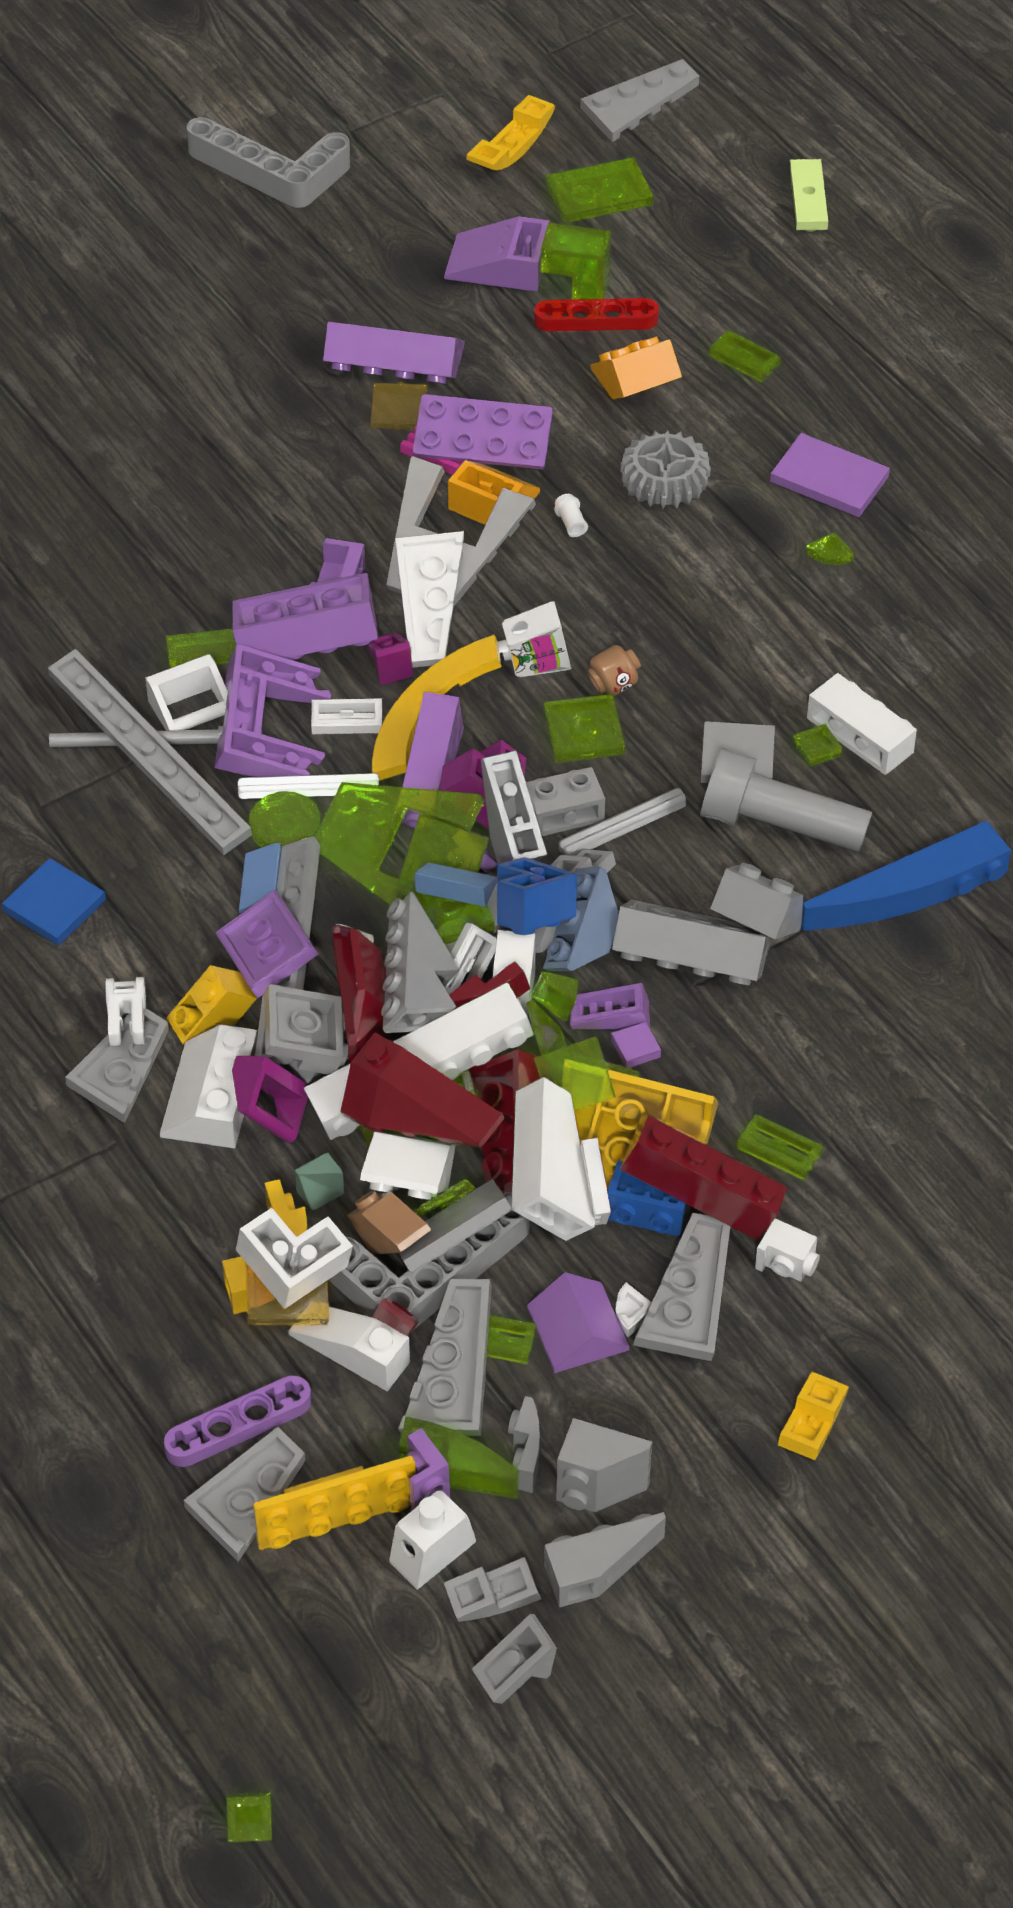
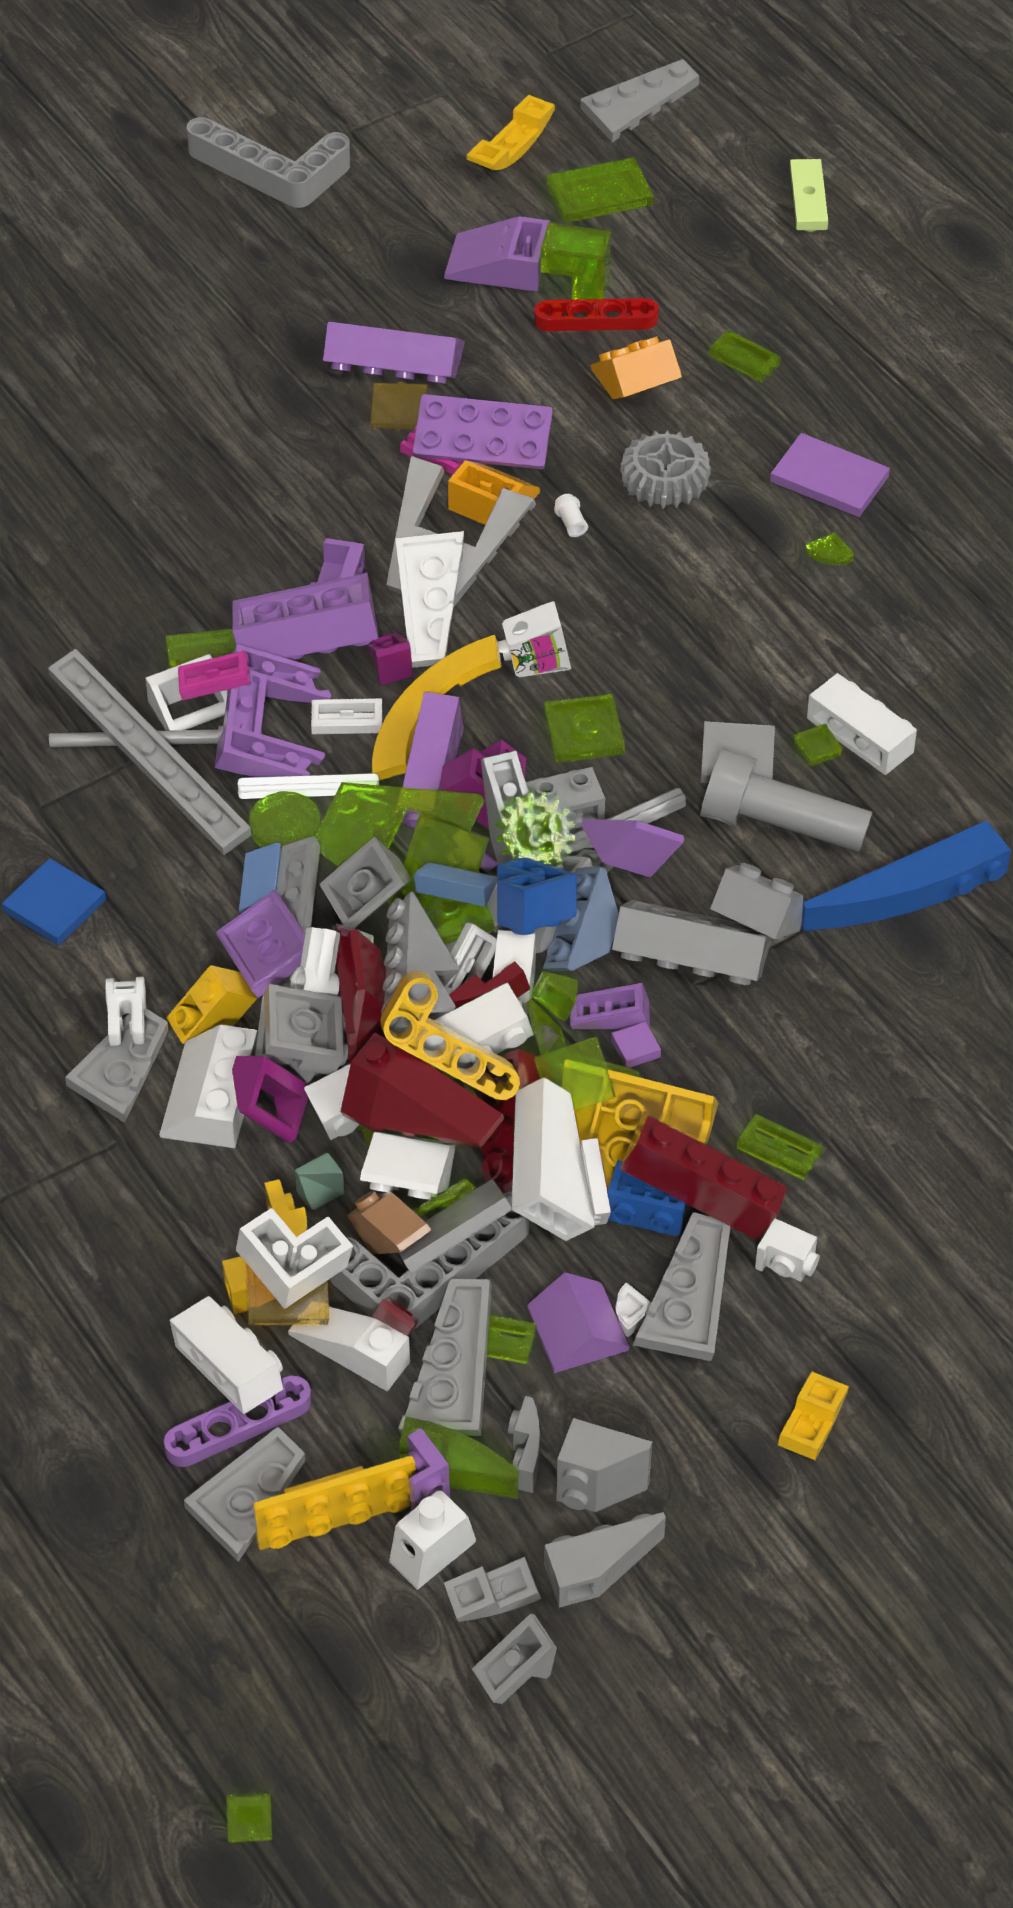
medium nougat head [587,645,641,697] -> none
none -> white brick [170,1296,283,1414]
none -> dark pink tile [178,651,250,700]
none -> white piece [290,927,340,996]
none -> light grey slope [320,837,412,929]
none -> yellow beam [380,970,520,1100]
none -> clear neon green gear [496,791,576,867]
none -> medium lavender slope [582,819,684,877]

